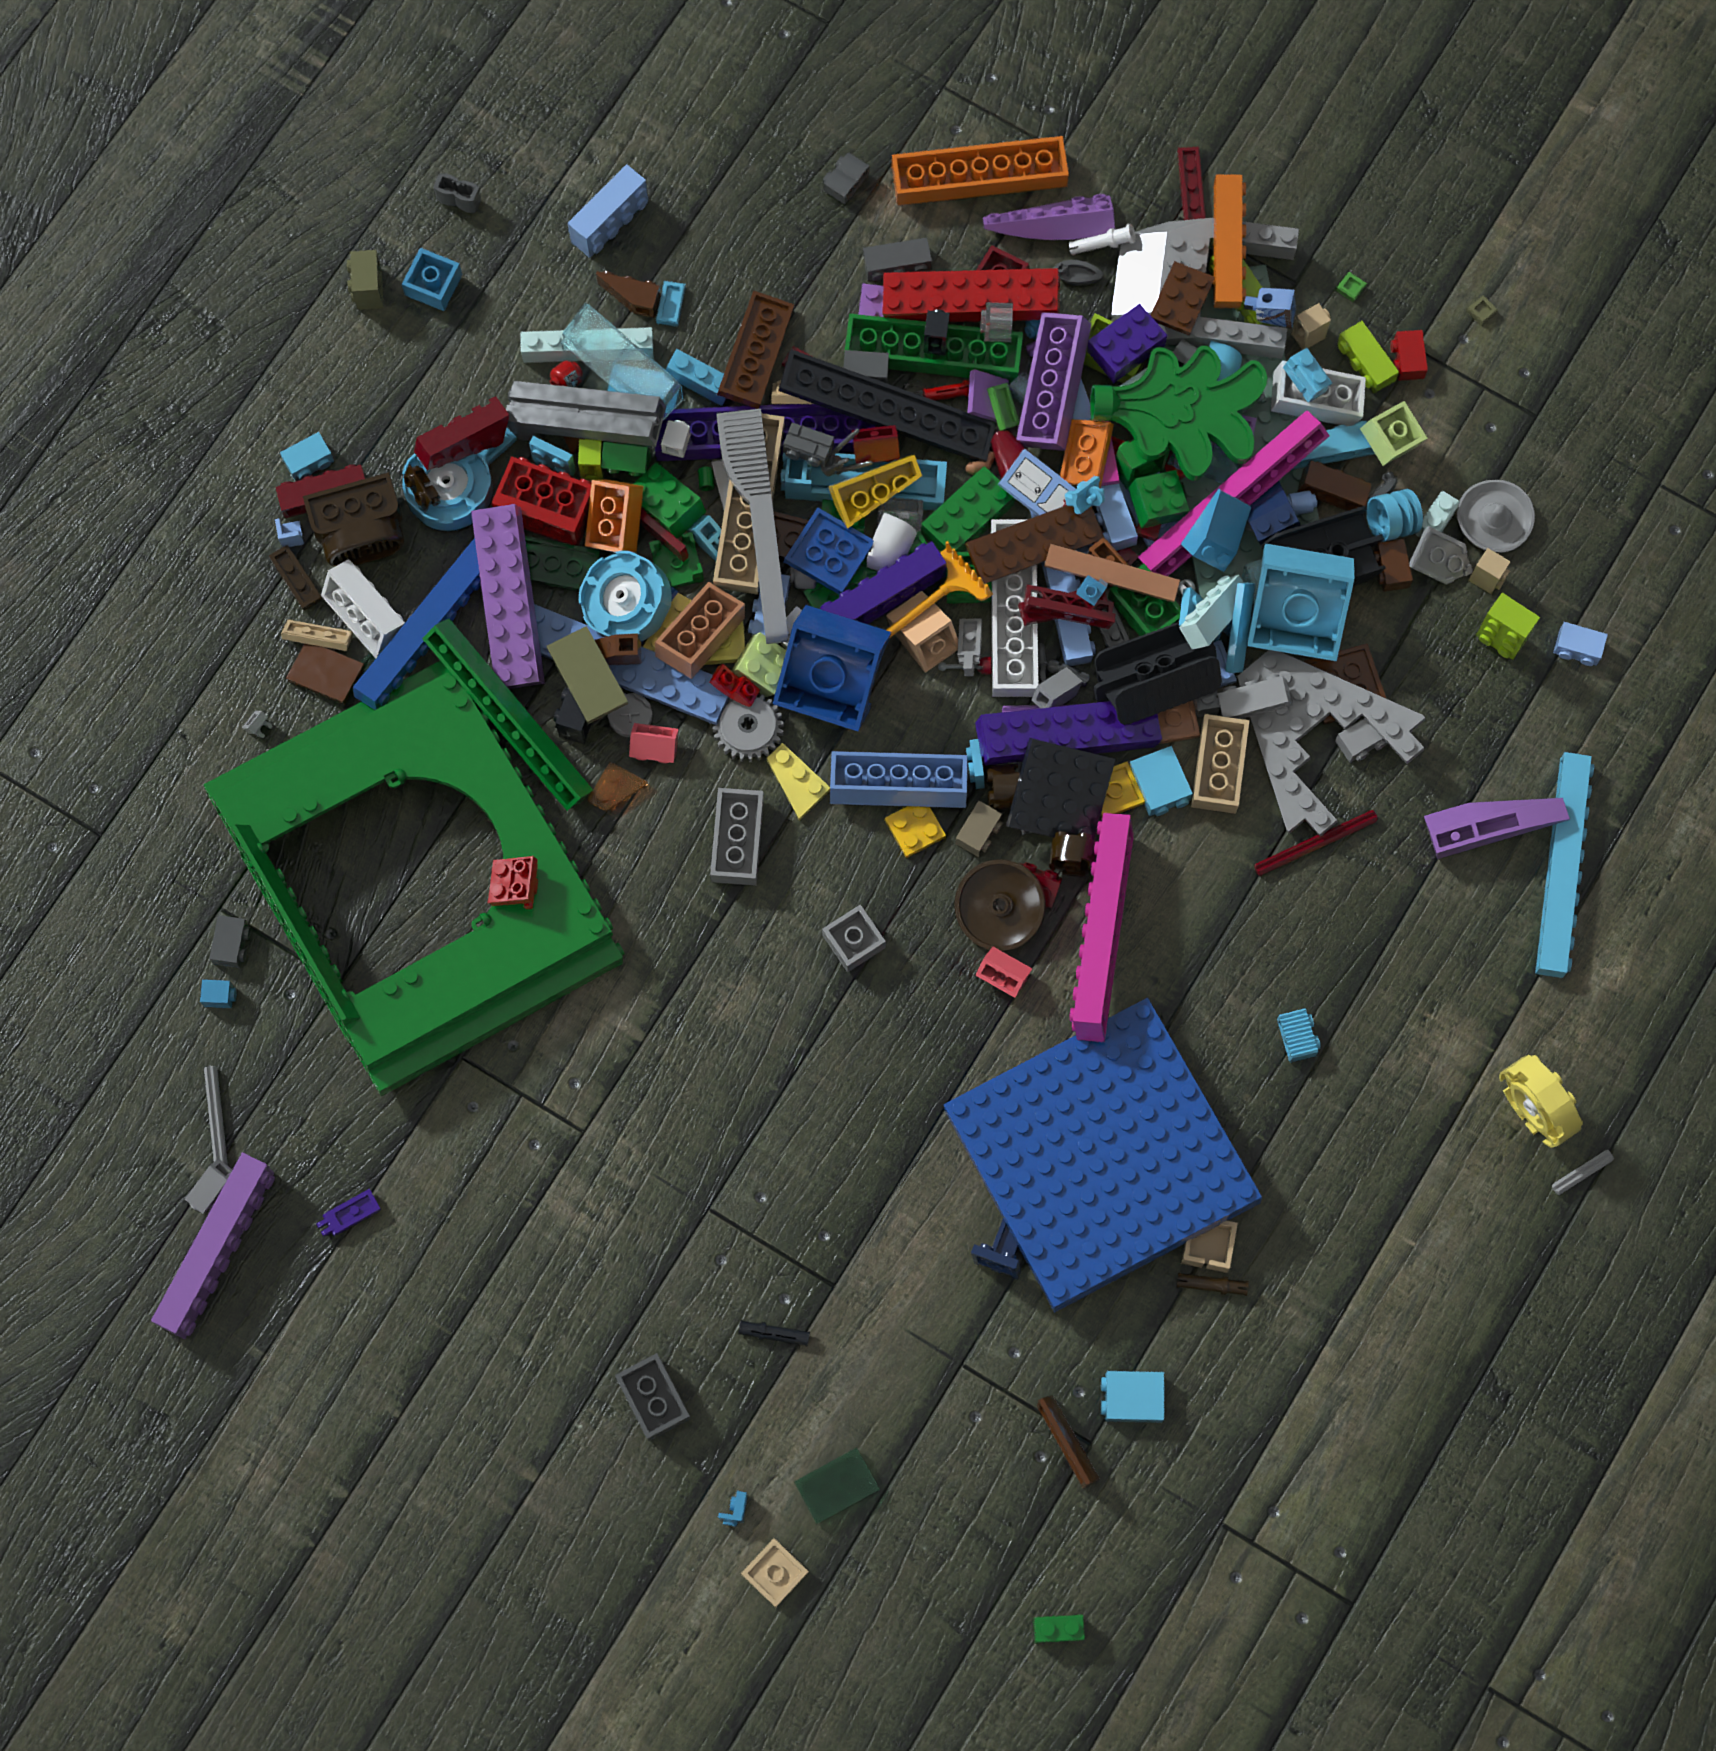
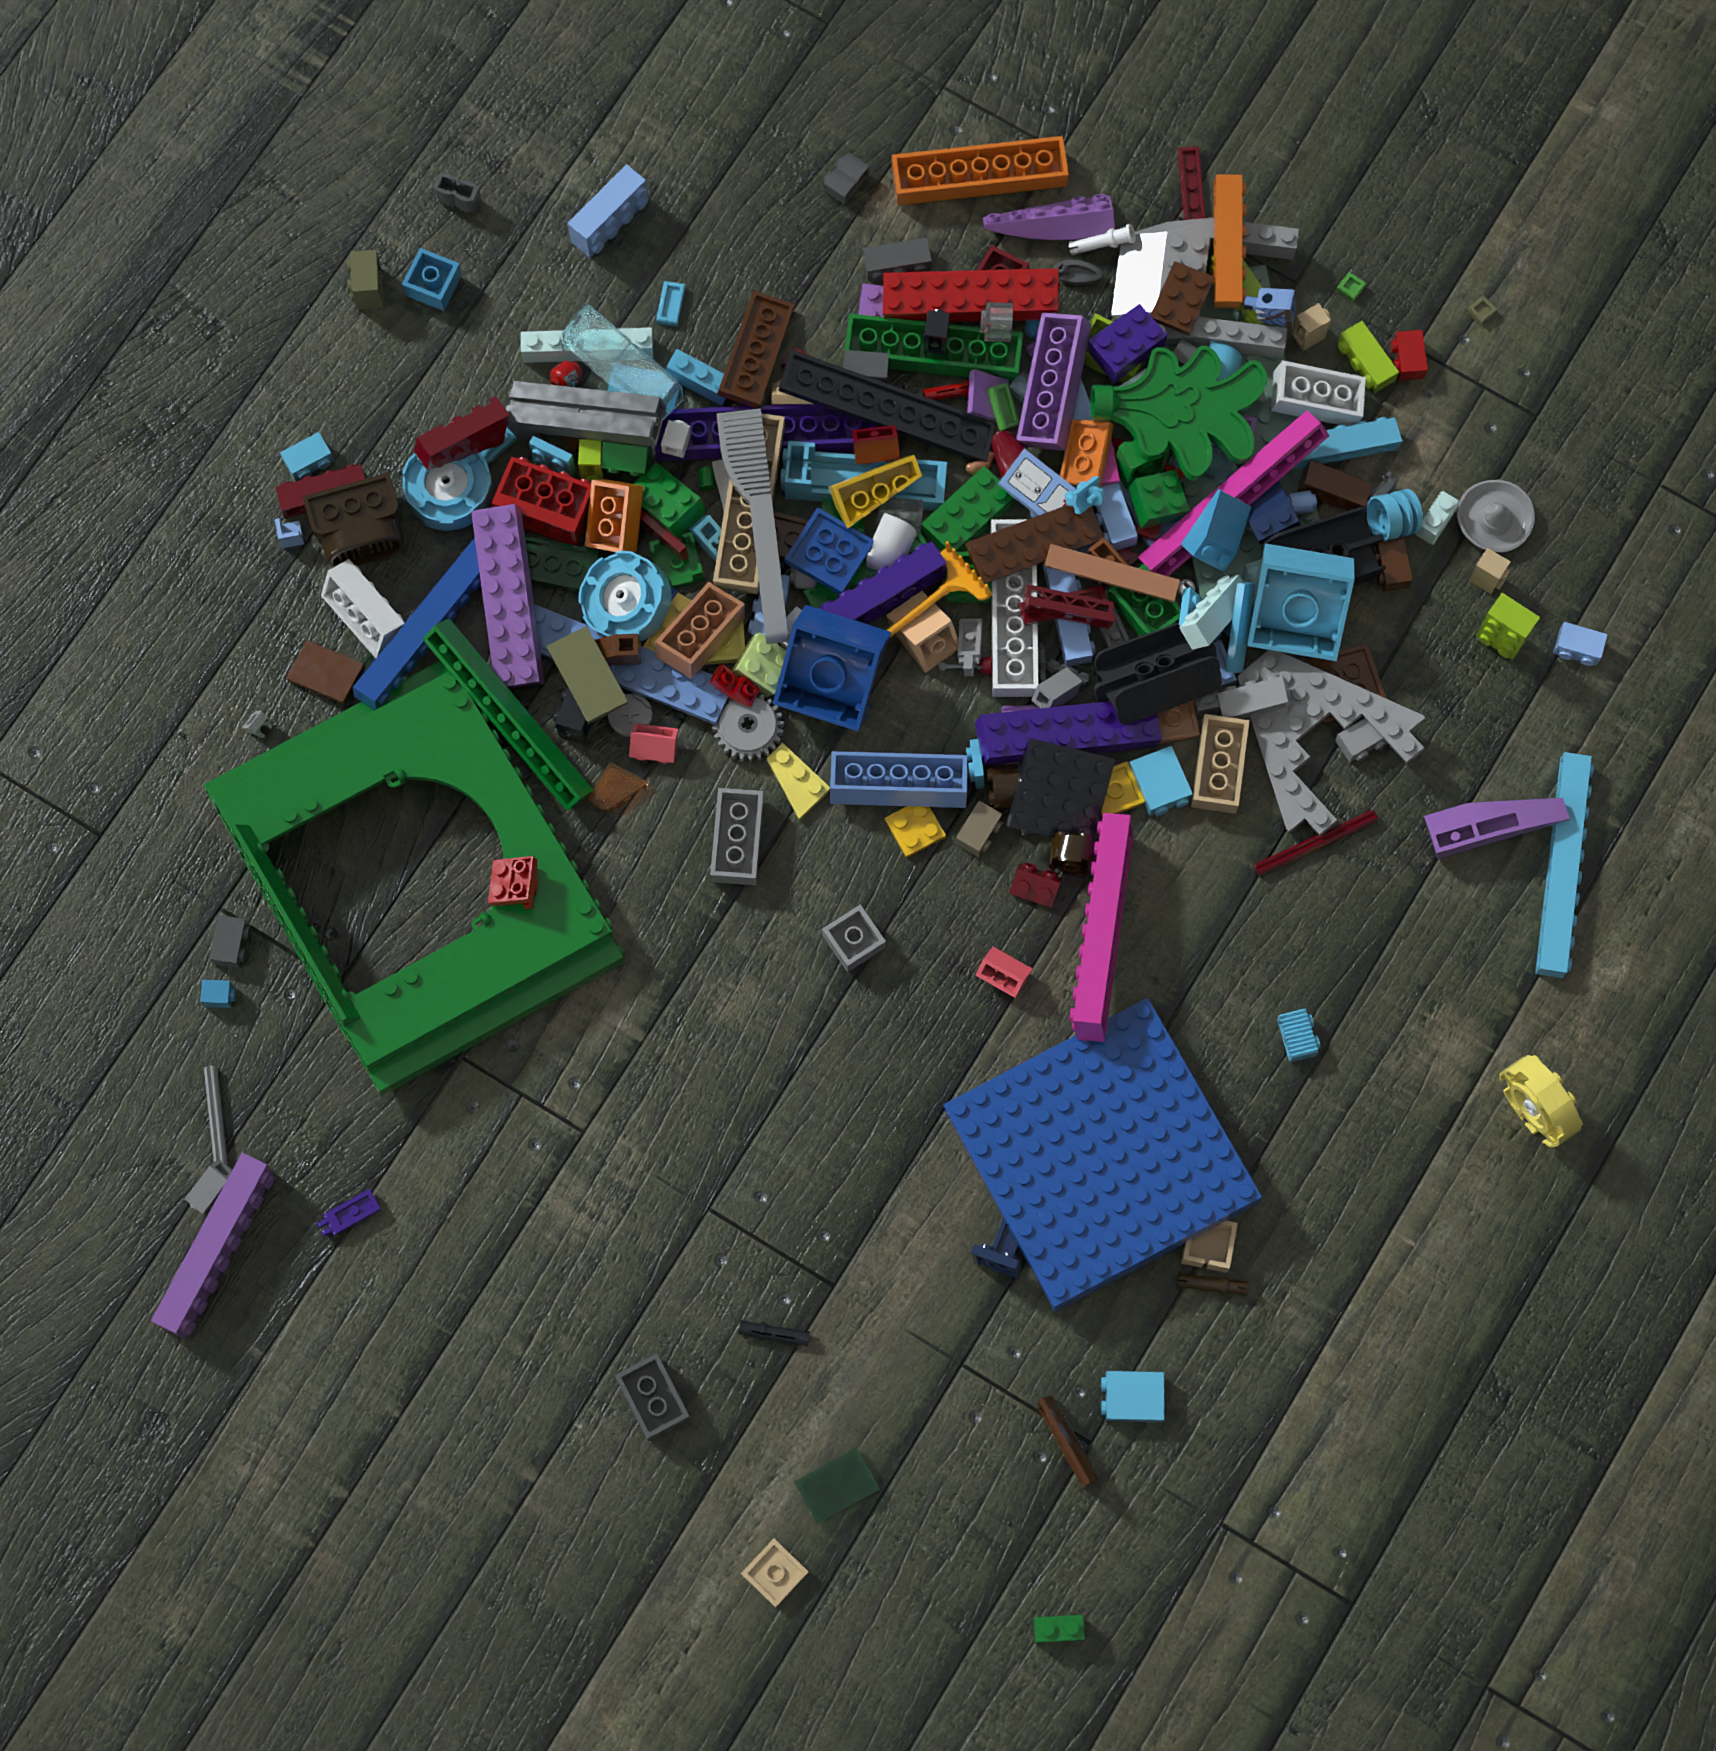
dark brown plate [269,545,323,611] -> none
tan tile [281,620,353,651] -> none
dark brown hinge [403,465,441,513] -> none
reddish brown slope [596,271,661,318] -> none
dark azure bracket [718,1491,748,1526] -> none
dark grey brick [783,423,834,467] -> none
dark grey plant [820,429,873,476] -> none
dark brown dish [955,859,1046,951] -> none
dark azure bracket [1076,575,1108,606] -> none
medium azure brick [1283,348,1332,403] -> none
yellowish green brick [1360,401,1427,466] -> none
light grey tile [1409,526,1473,584] -> none
light grey axle [1552,1150,1614,1195] -> none

